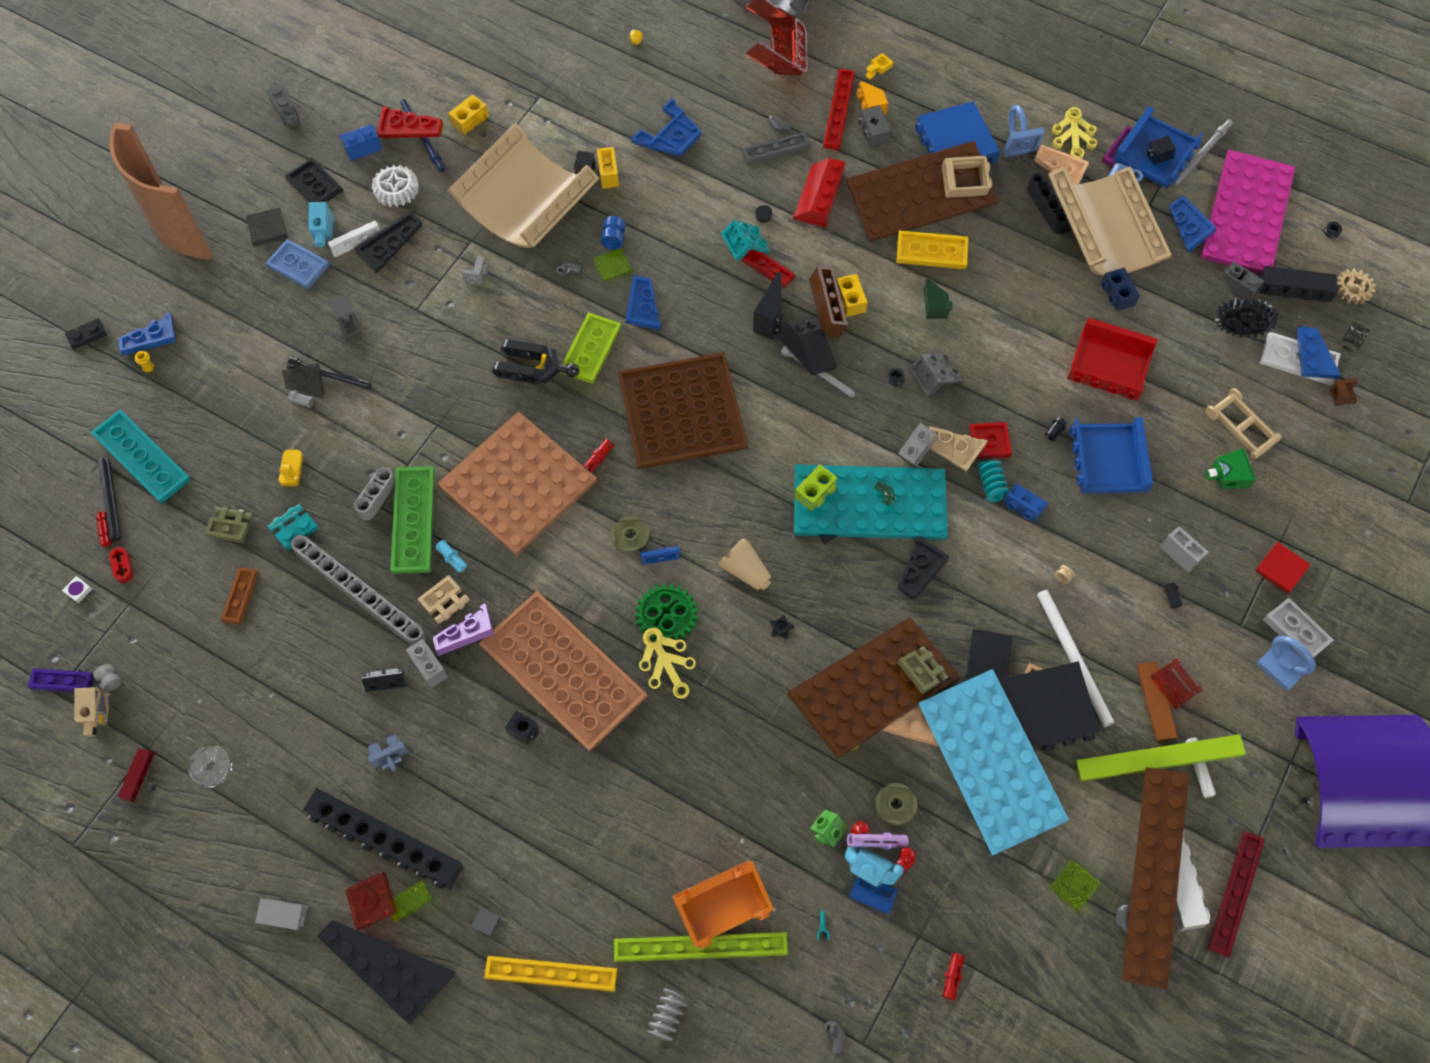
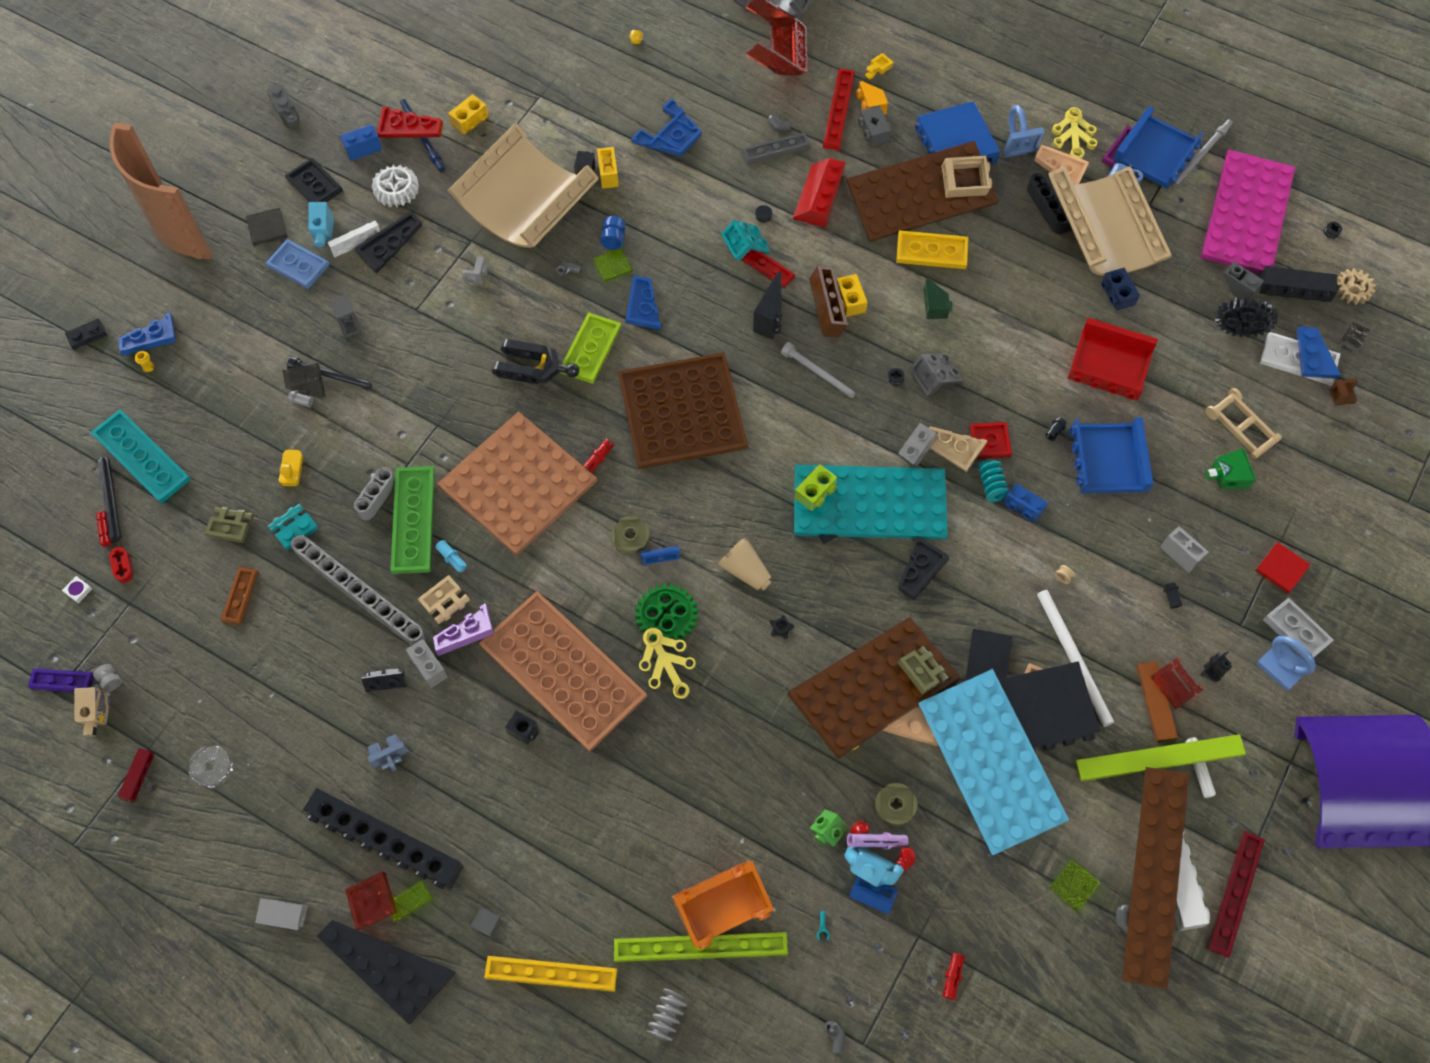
black slope [779,316,837,376] -> none
clear green arm [874,481,896,506] -> none
black brick [1147,135,1176,165] -> none
blue wing [1169,195,1217,253] -> none
none -> black hinge [1200,651,1232,682]

